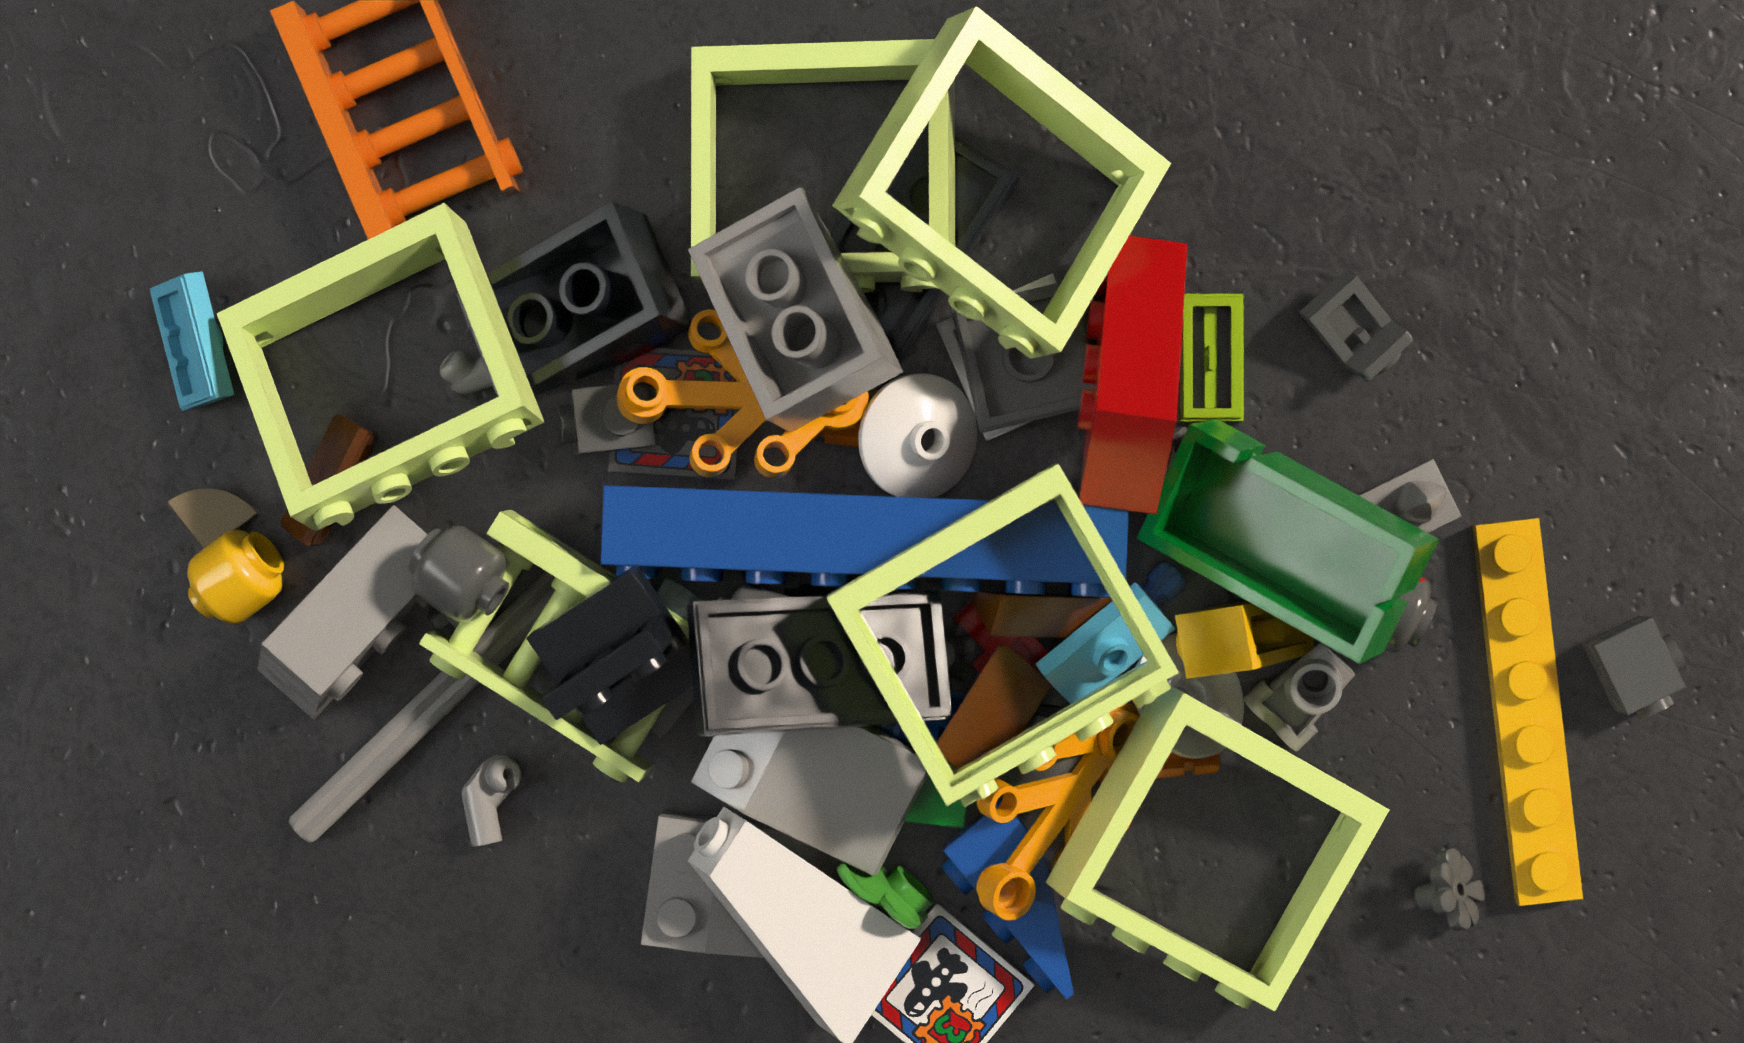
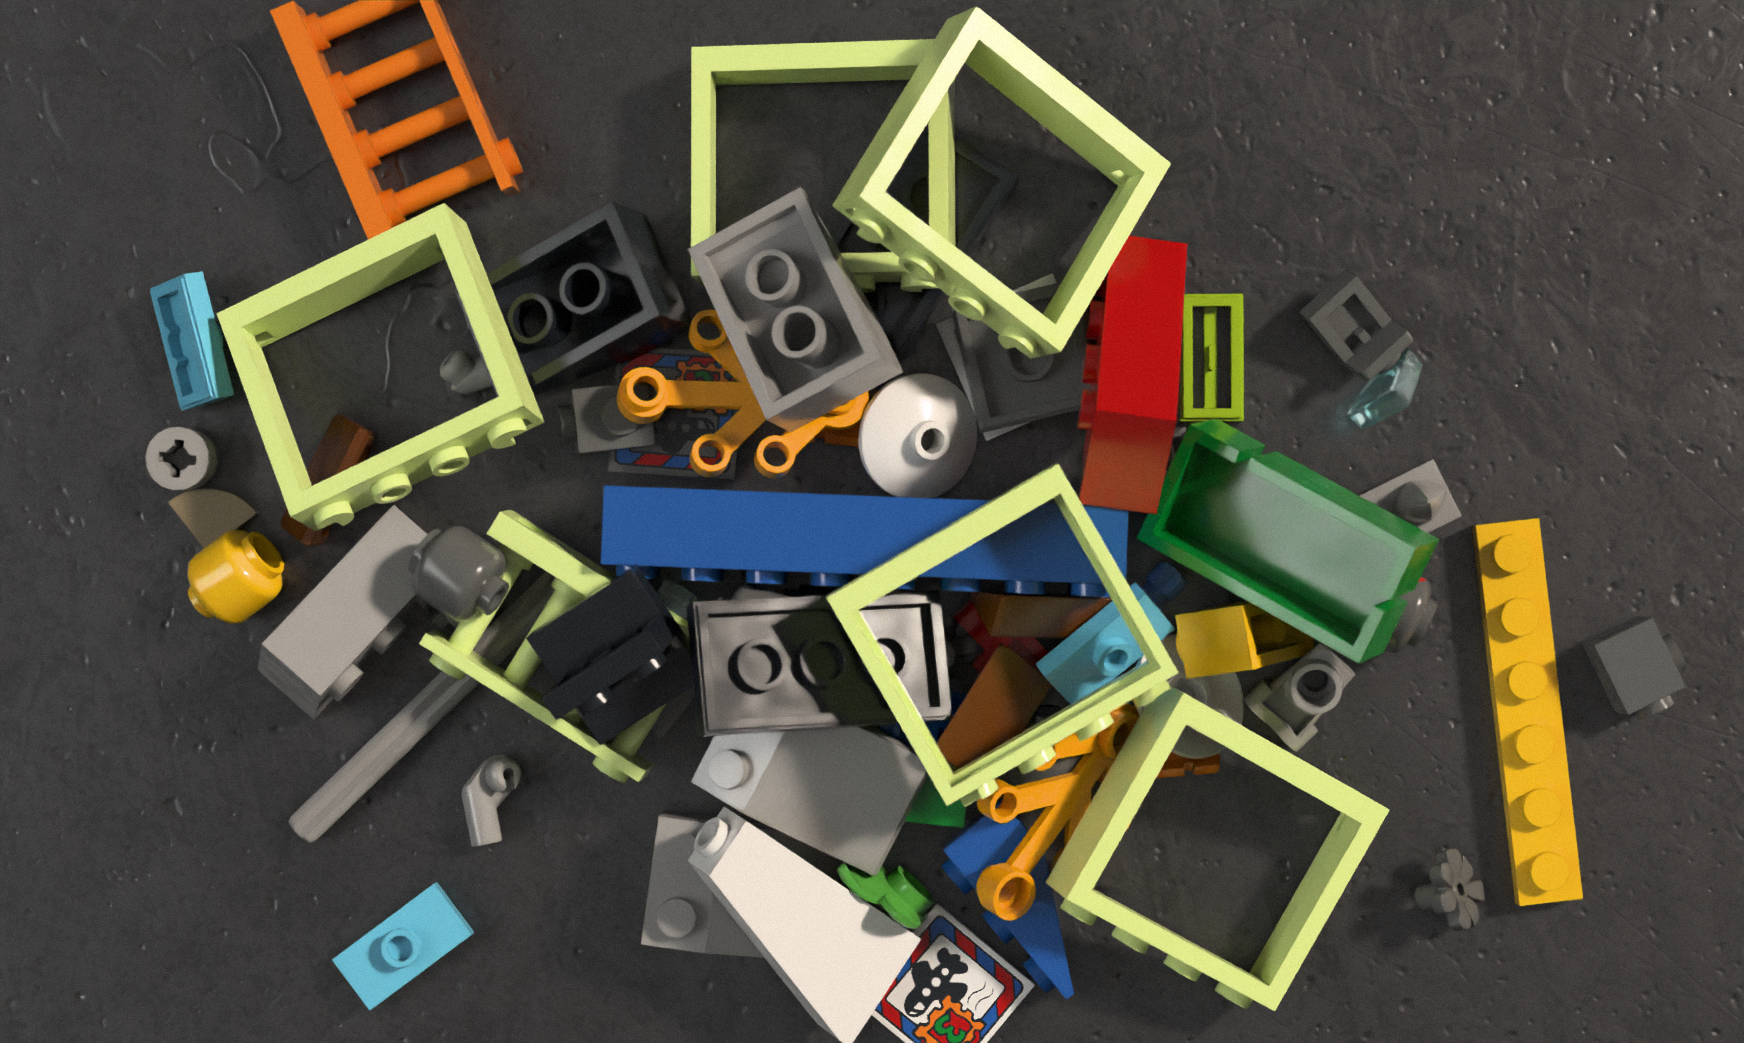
none -> light grey wheel [145,427,219,491]
none -> medium azure plate [332,882,474,1010]
none -> clear light blue tile [1348,349,1423,429]

